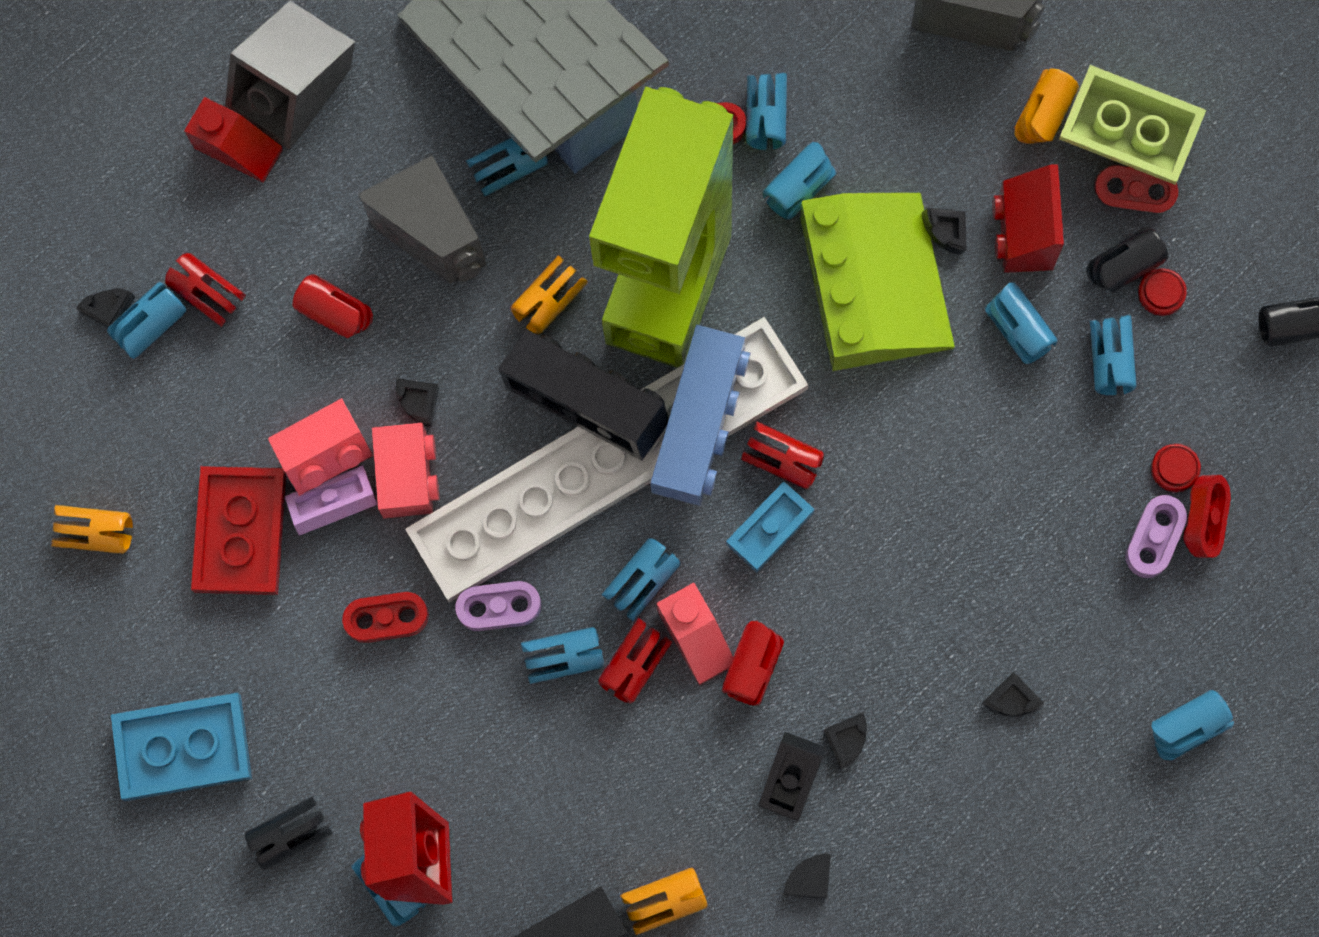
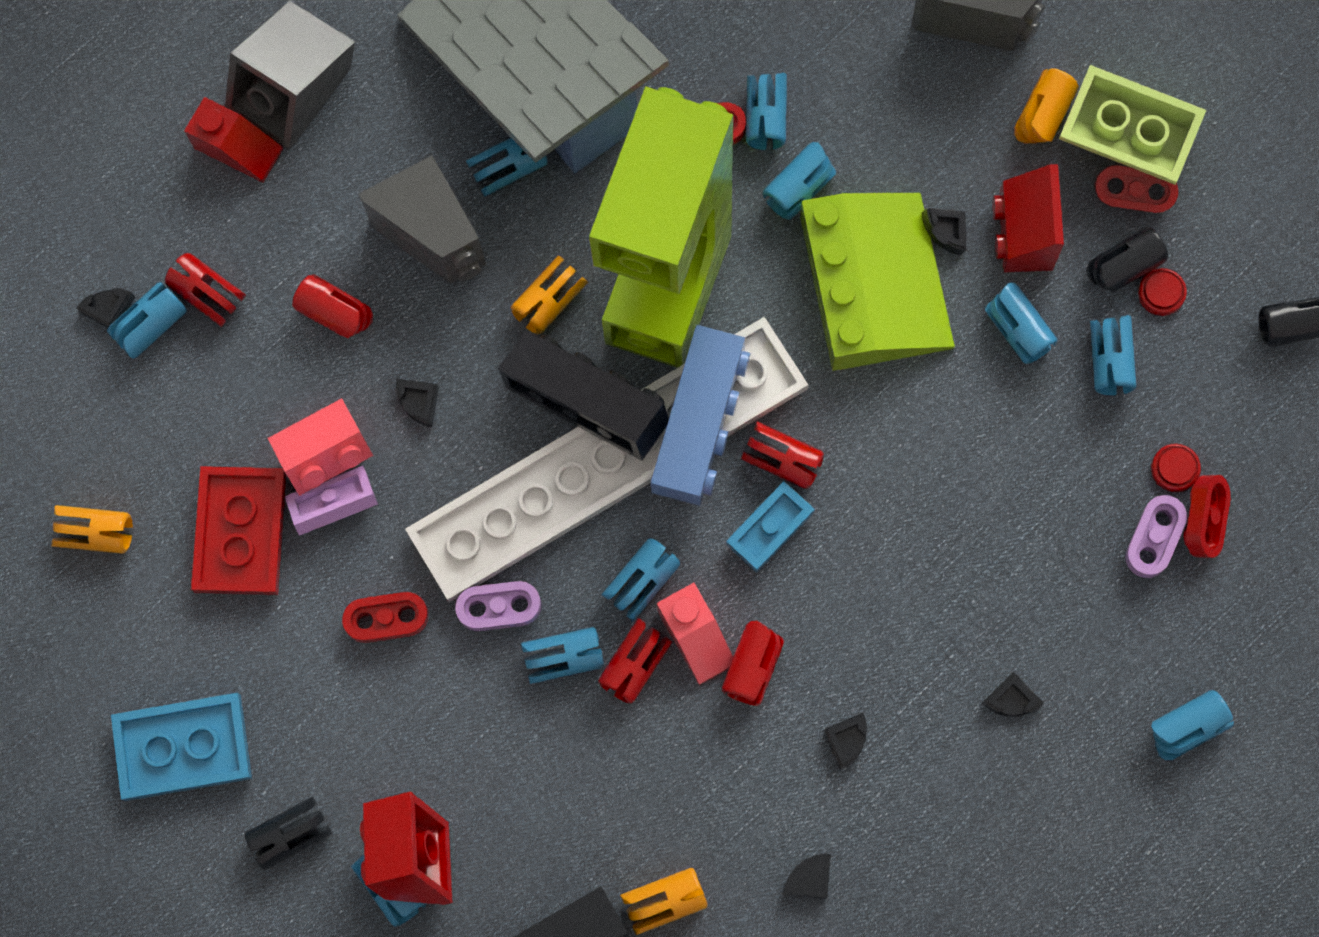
coral brick [372,423,440,519] -> none
black slope [758,732,826,821] -> none

